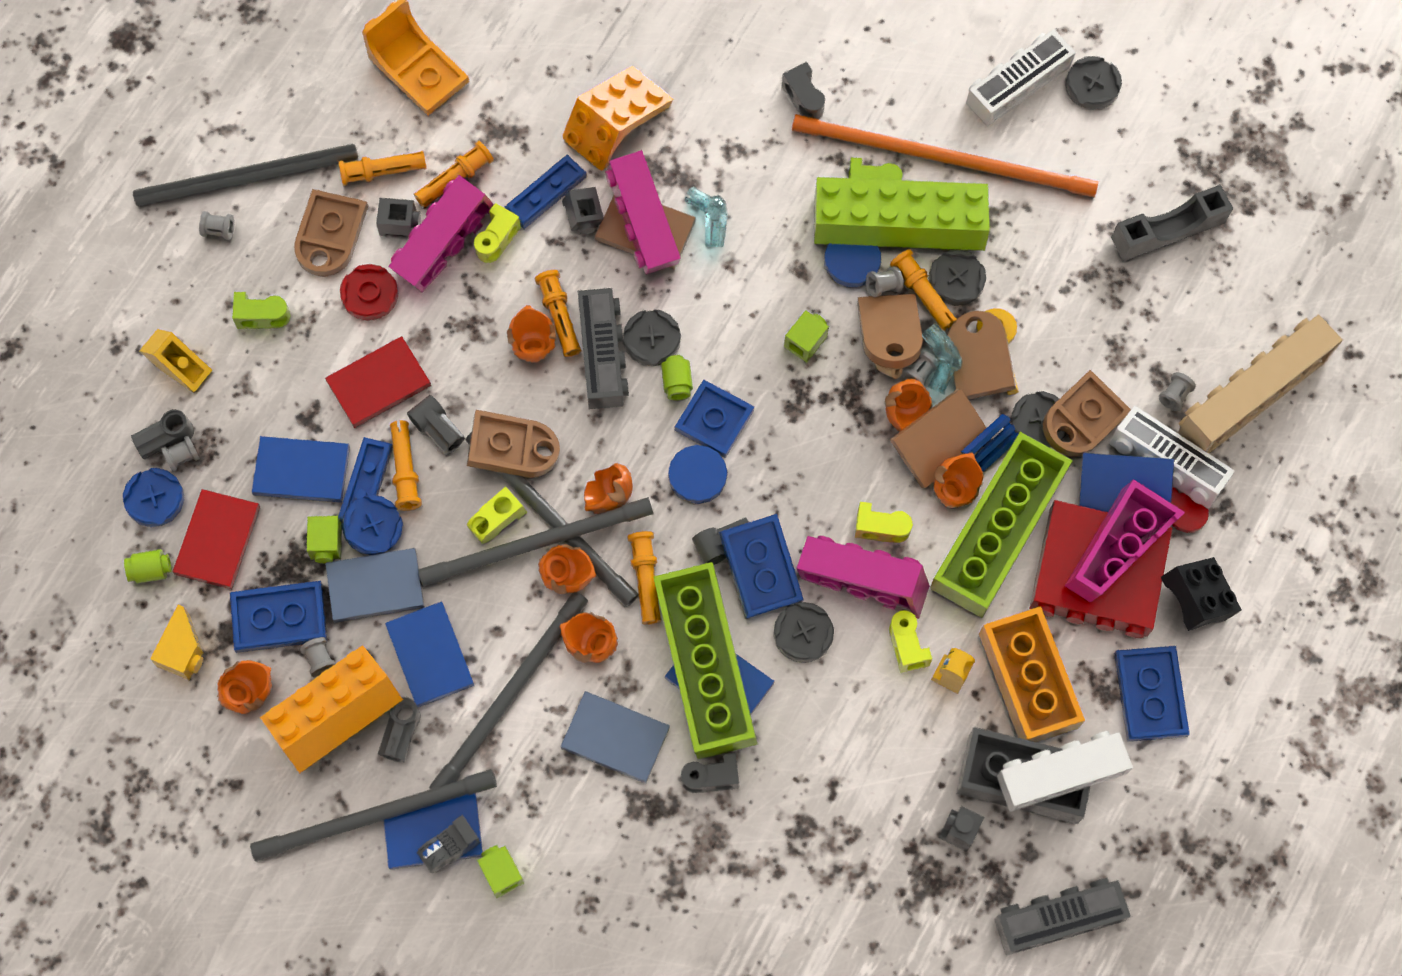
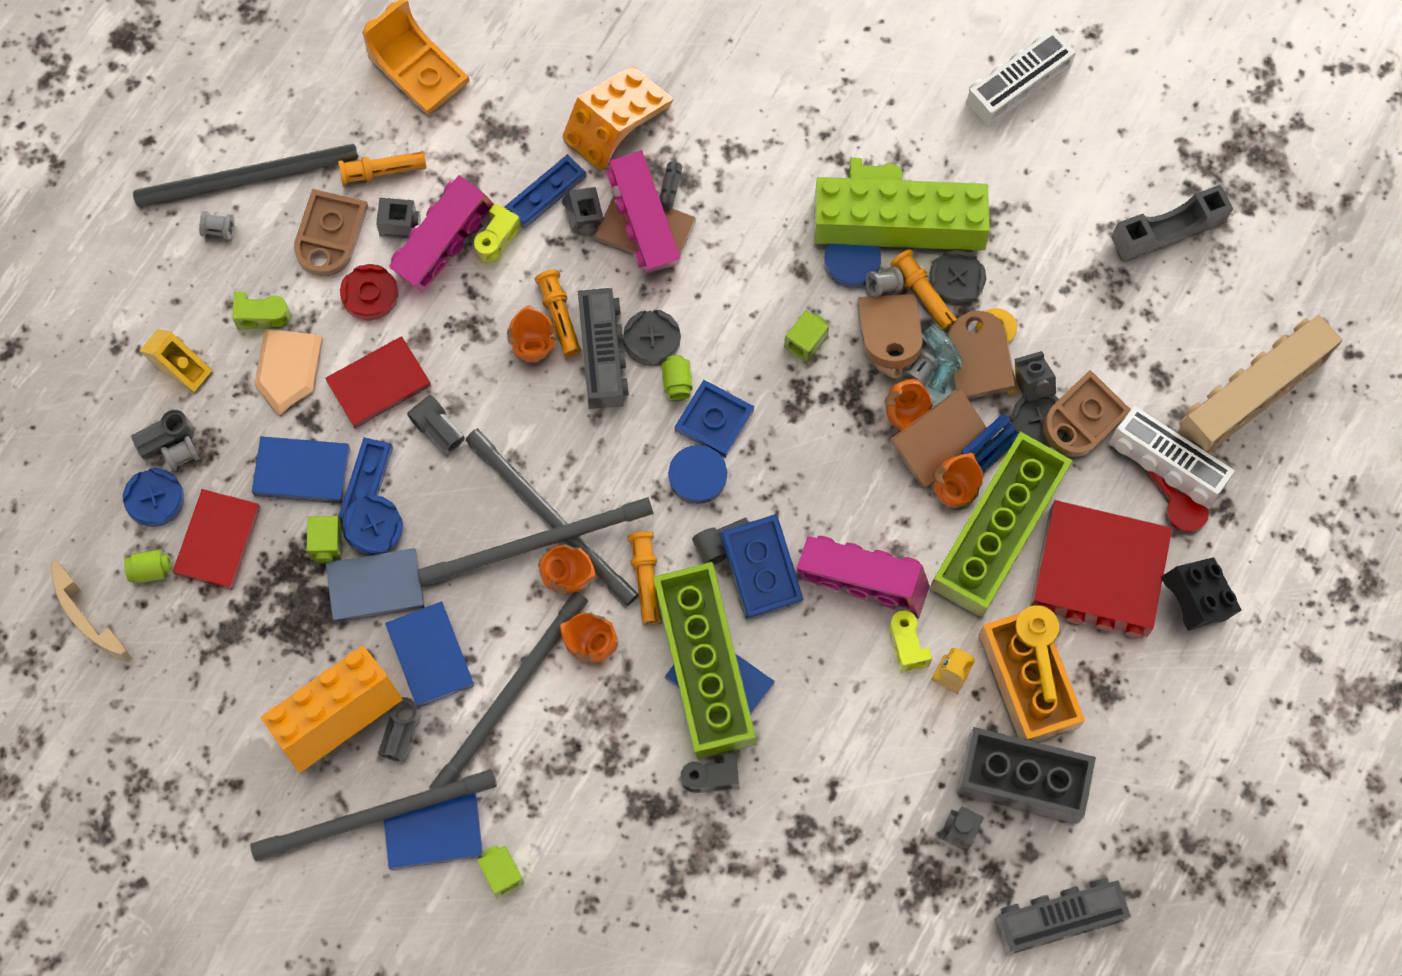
yellow slope [150,604,203,680] -> none
orange hair [217,660,272,714] -> none
blue tile [230,581,327,653] -> none
light grey bush [300,637,336,677] -> none
light orange pin [390,420,422,511] -> none
light orange pin [413,141,494,209] -> none
dark grey leg [417,814,481,874] -> none
medium nougat tile [467,410,560,478] -> none
neon yellow leg [467,486,527,544] -> none
sand blue tile [560,691,670,784] -> none
orange hair [584,463,633,514] -> none
clear light blue arm [685,186,727,247] -> none
dark grey tile [773,602,834,663] -> none
dark grey leg [782,62,825,119] -> none
orange piece [792,114,1099,198] -> none
neon yellow leg [855,501,913,543] -> none
white brick [997,731,1133,812] -> none
dark grey tile [1065,56,1122,109] -> none
dark pink wedge [1065,479,1185,602] -> none
blue tile [1079,453,1174,512] -> none
blue tile [1114,646,1190,742] -> none
light grey bush [1159,372,1196,411] -> none
none -> tan slope [51,560,133,662]
none -> light nougat tile [254,329,322,416]
none -> dark grey axle [659,161,682,211]
none -> dark grey brick [1015,351,1056,402]
none -> yellow piece [1015,605,1059,702]

